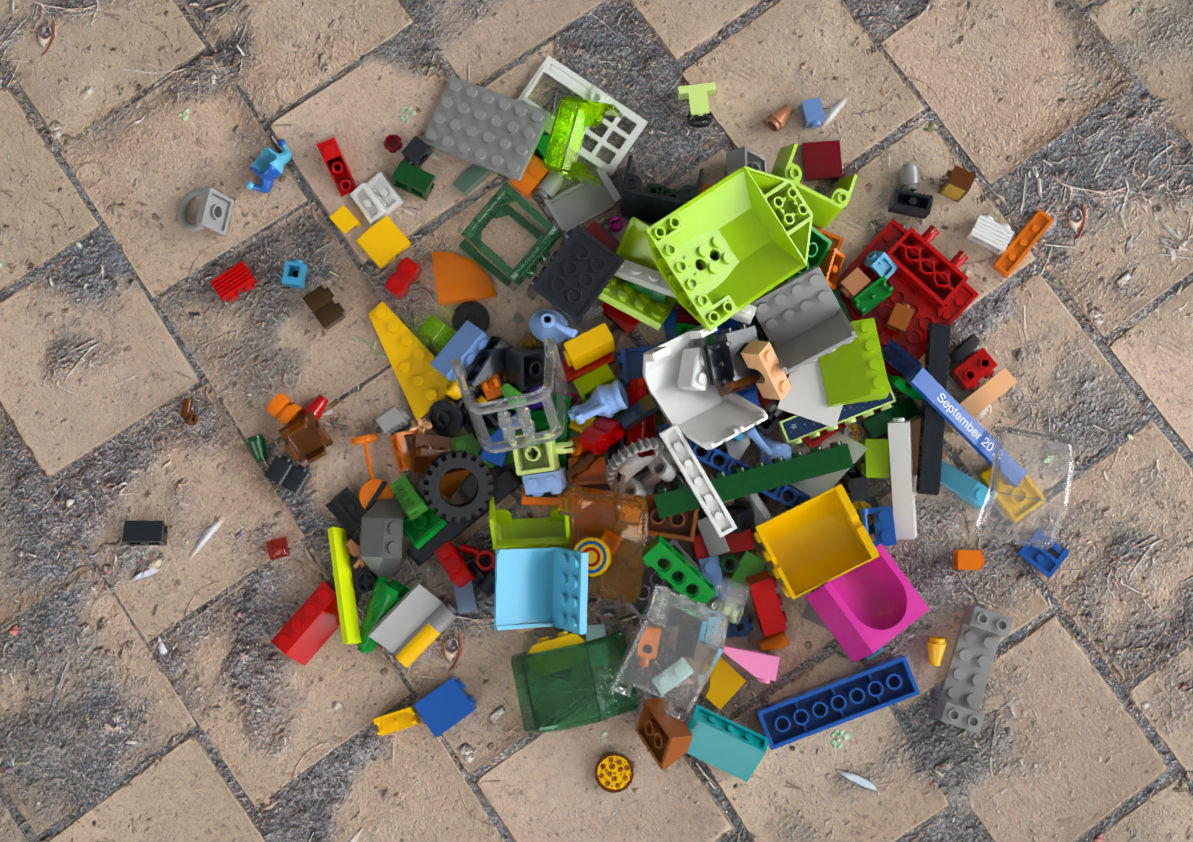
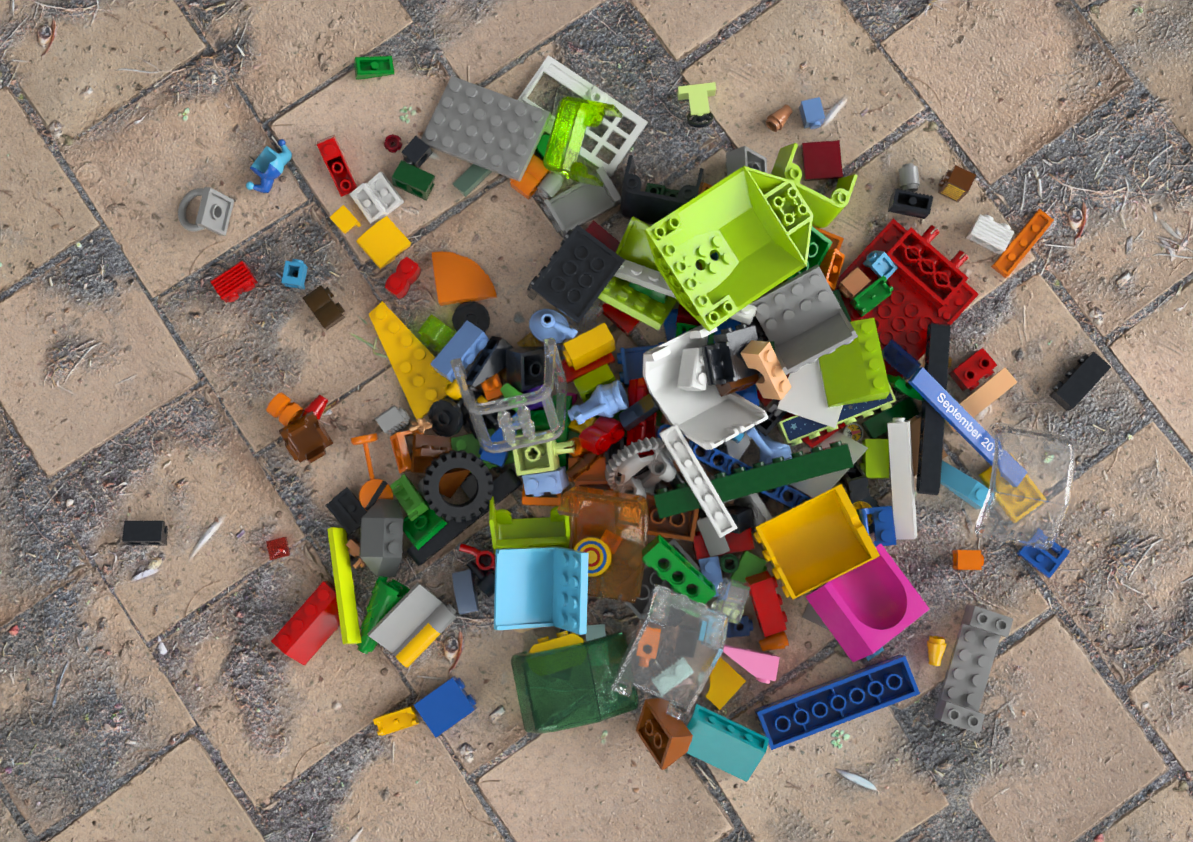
reddish brown arm [181,398,198,426] -> none
dark green cone [246,434,268,463] -> none
black brick [264,455,312,495] -> none
black wheel [356,572,378,592] -> none
red brick [434,541,475,587] -> none
clear green windscreen [459,182,561,291] -> none
tile [595,752,634,793] -> none
dark pink hinge [608,216,623,232] -> none
dark orange brick [883,302,915,334] -> none
black tyre [949,334,980,364] -> none
none -> green slope [354,56,395,80]
none -> black brick [1049,351,1111,411]

